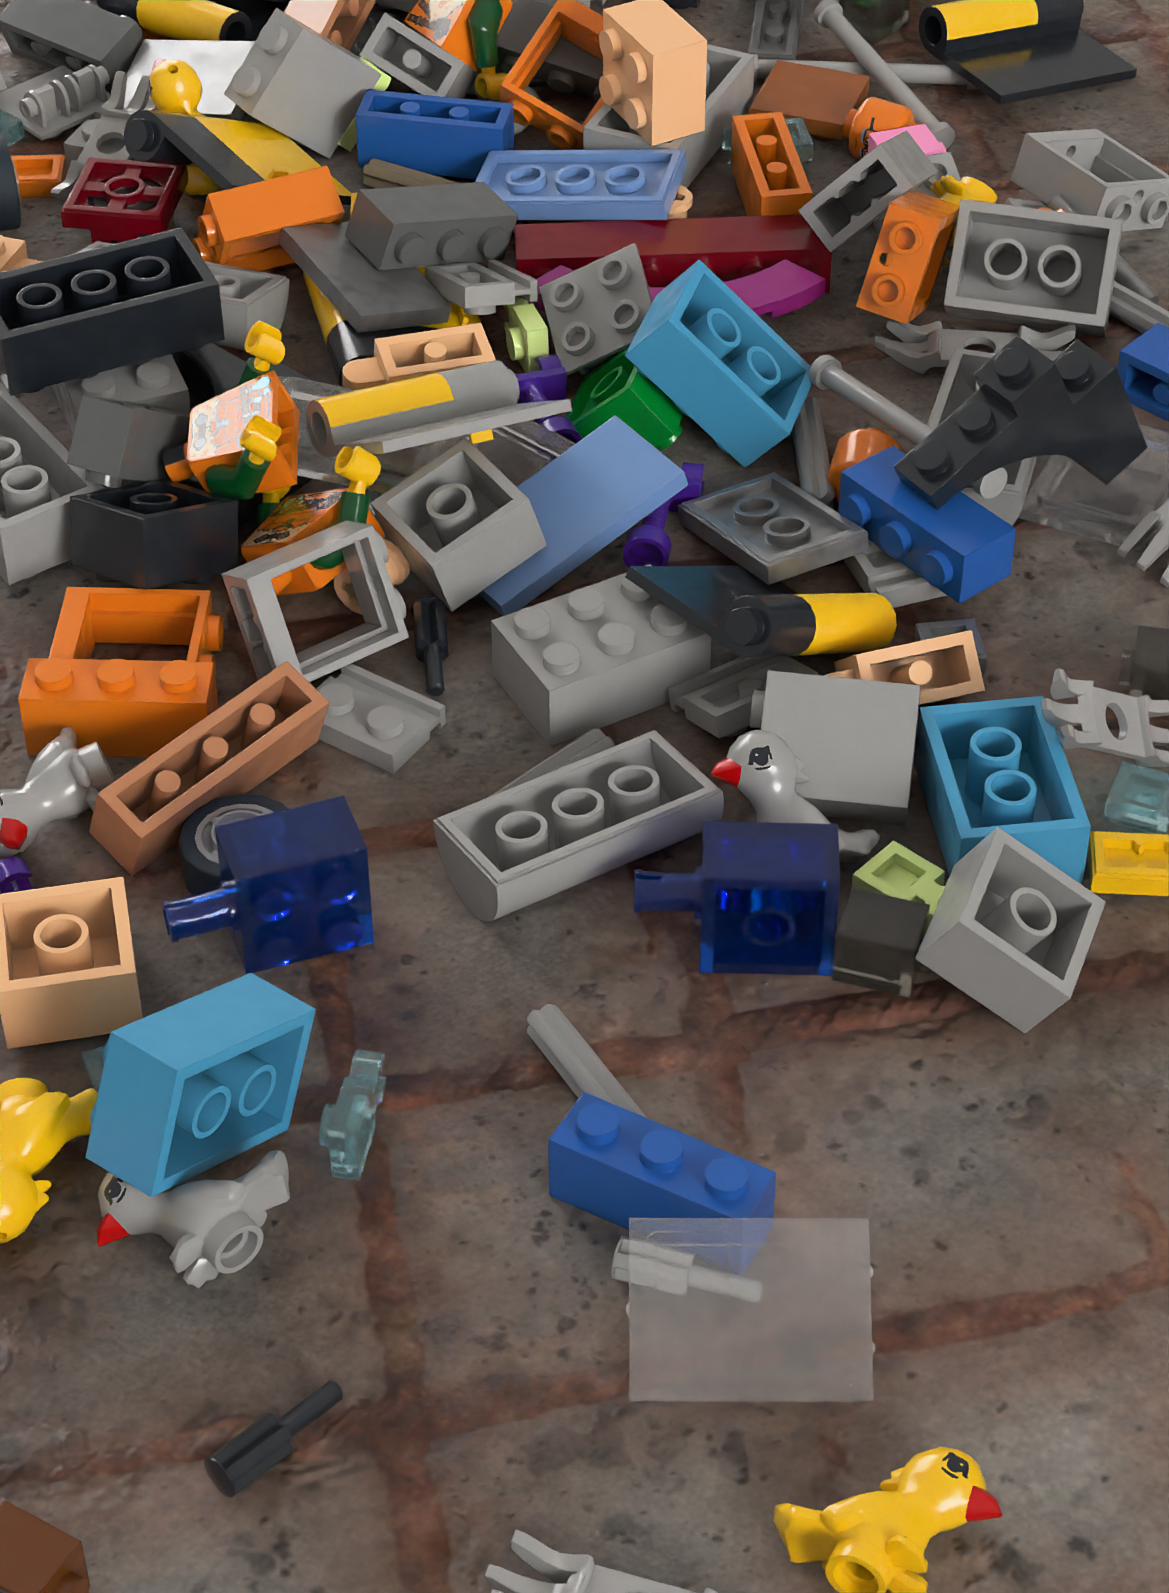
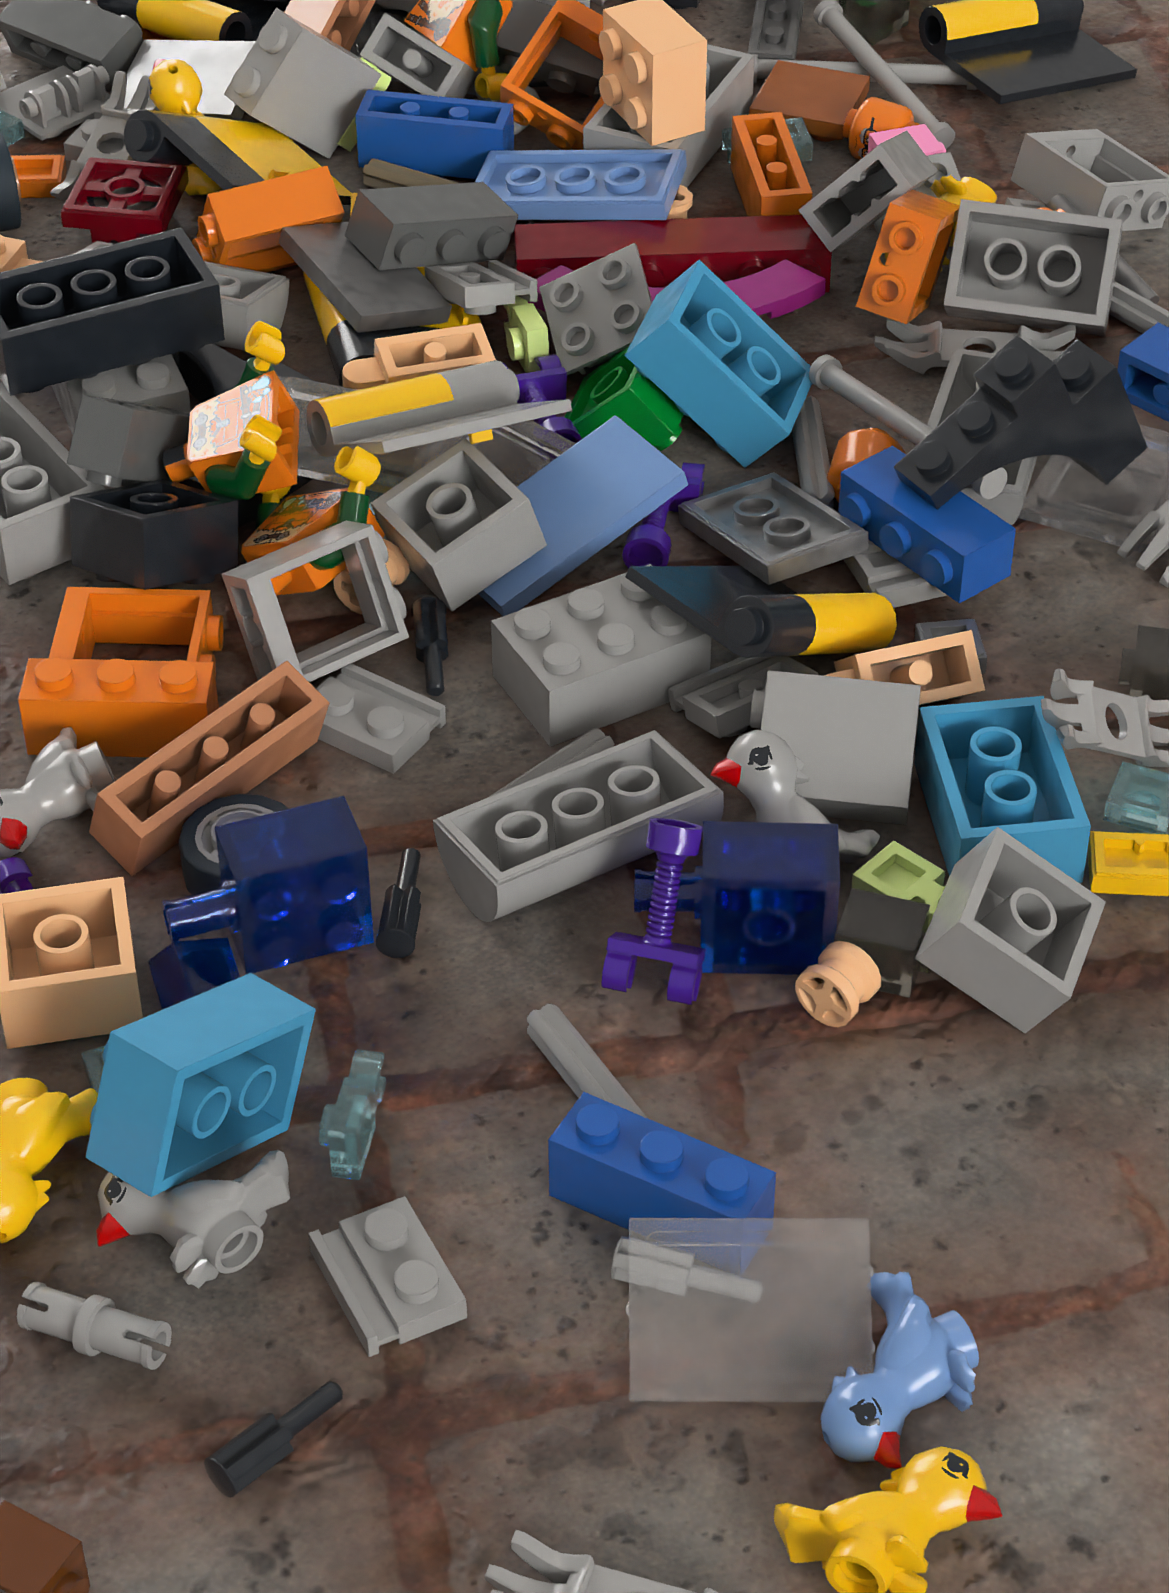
none -> light grey pin [17,1282,172,1370]
none -> clear blue slope [148,937,240,1010]
none -> light grey plate [308,1196,467,1357]
none -> black axle [376,848,422,958]
none -> dark purple bar [601,818,706,1005]
none -> light nougat wheel [795,941,881,1027]
none -> medium blue animal [821,1272,979,1469]

